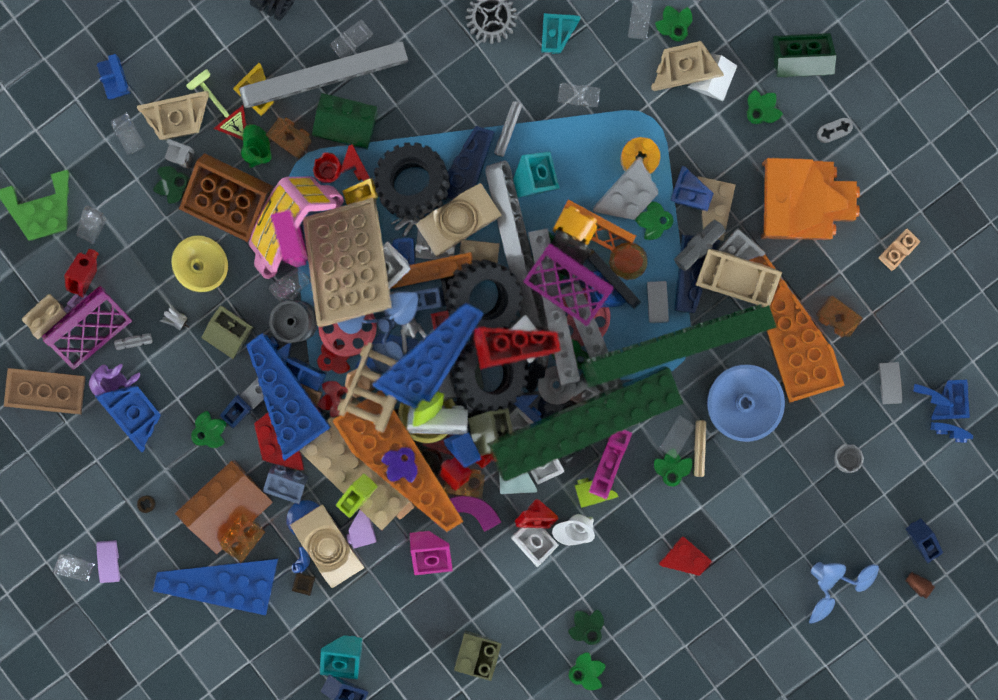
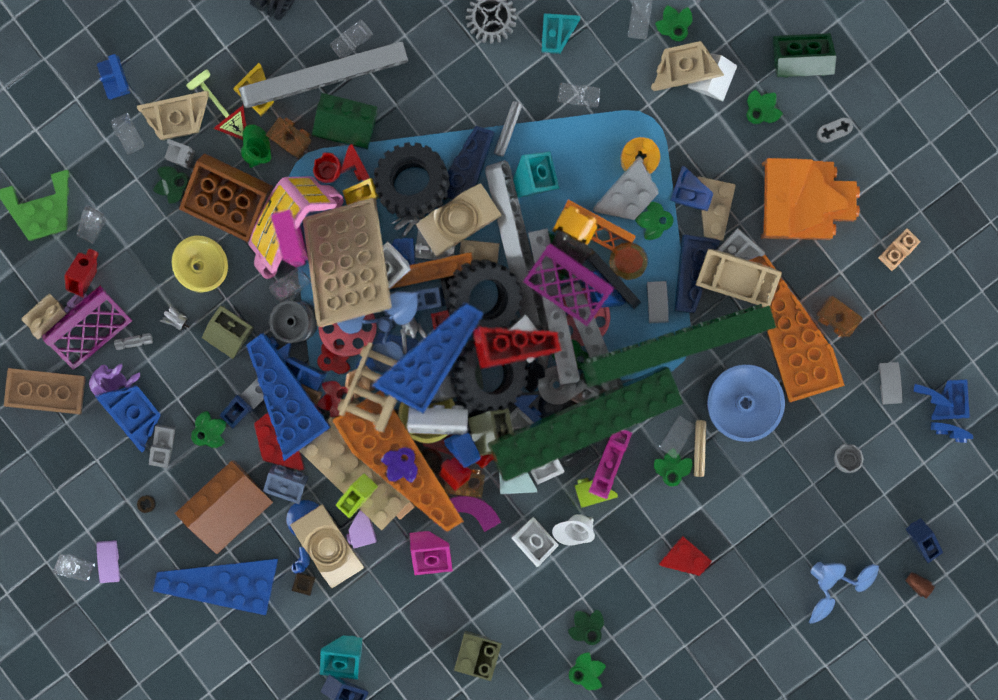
clear orange brick [220,514,265,562] -> none
lime slope [412,391,444,427] -> none
red slope [515,499,558,528] -> none
dark grey piece [673,219,726,271] -> none
none -> light grey slope [149,424,176,468]

